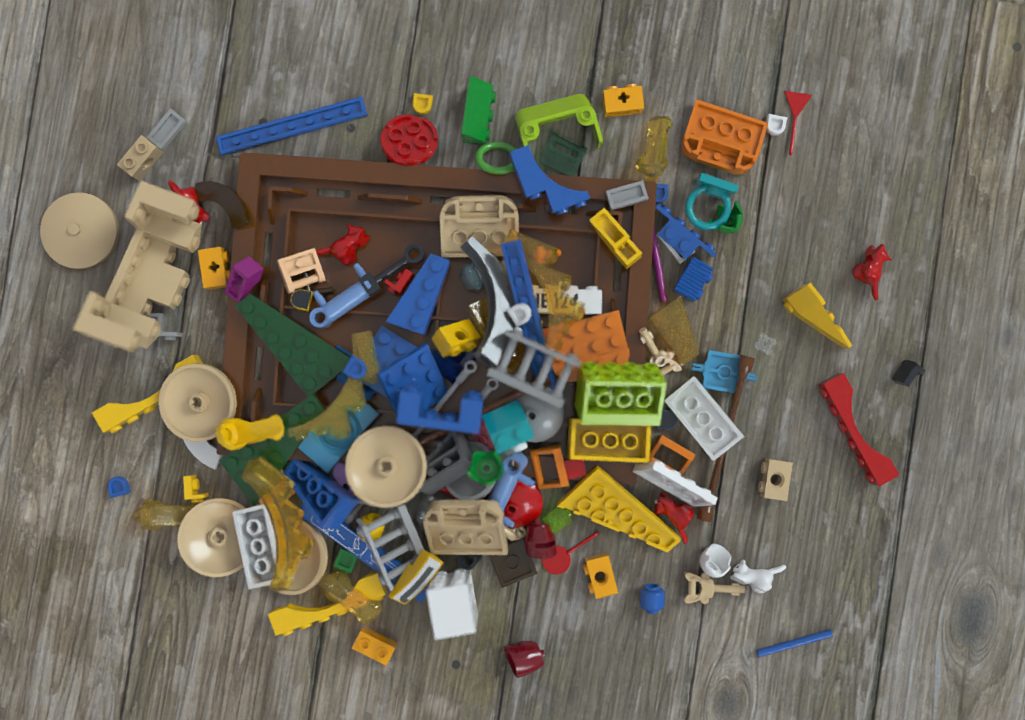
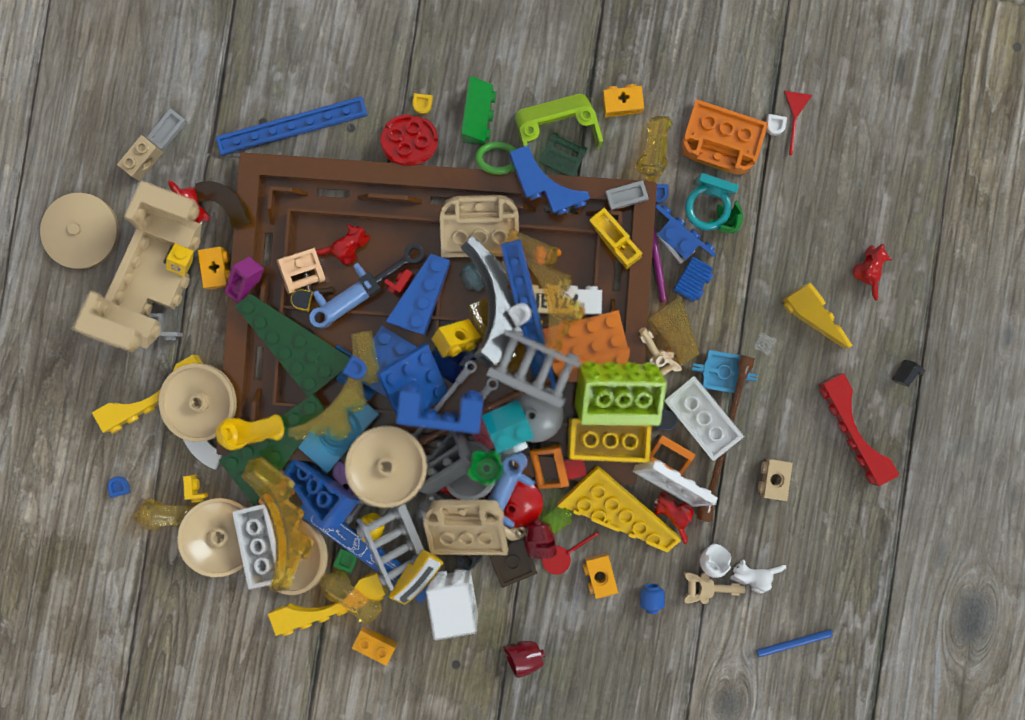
none -> yellow brick [166,243,194,277]

